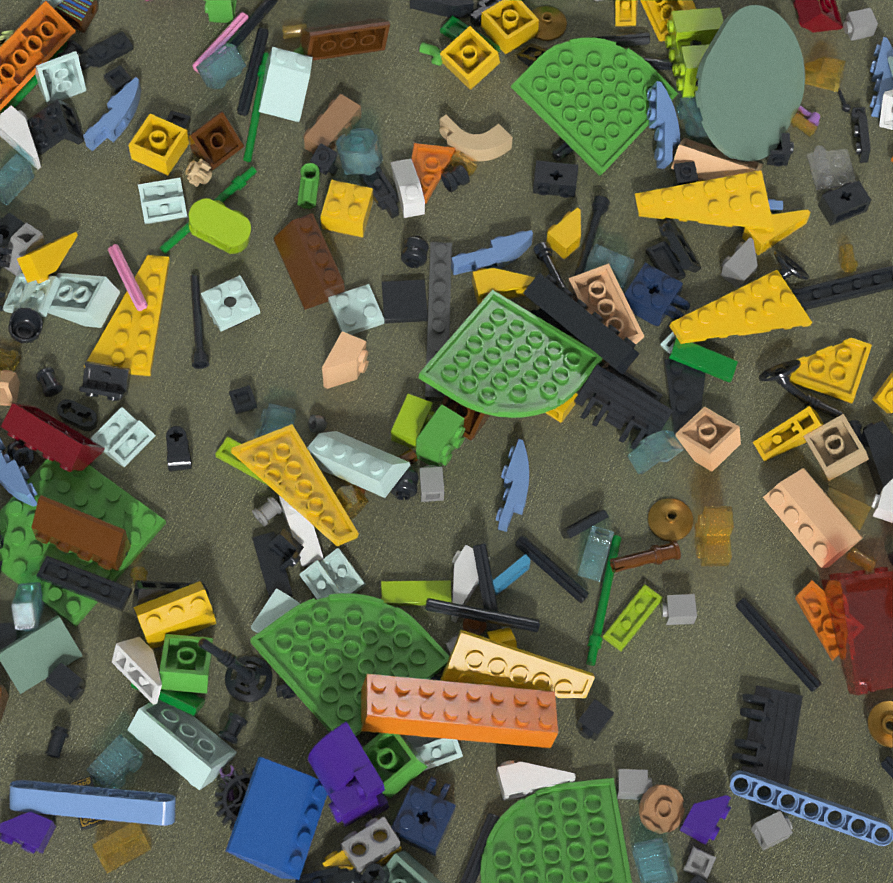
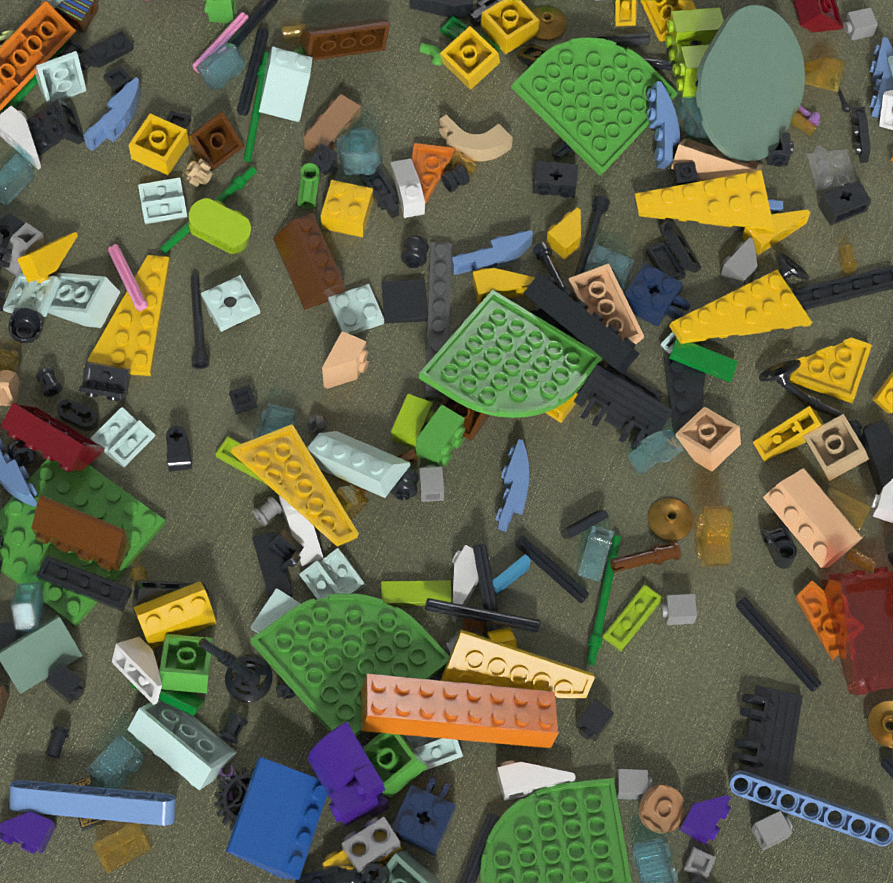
none -> black piece [761,522,797,569]

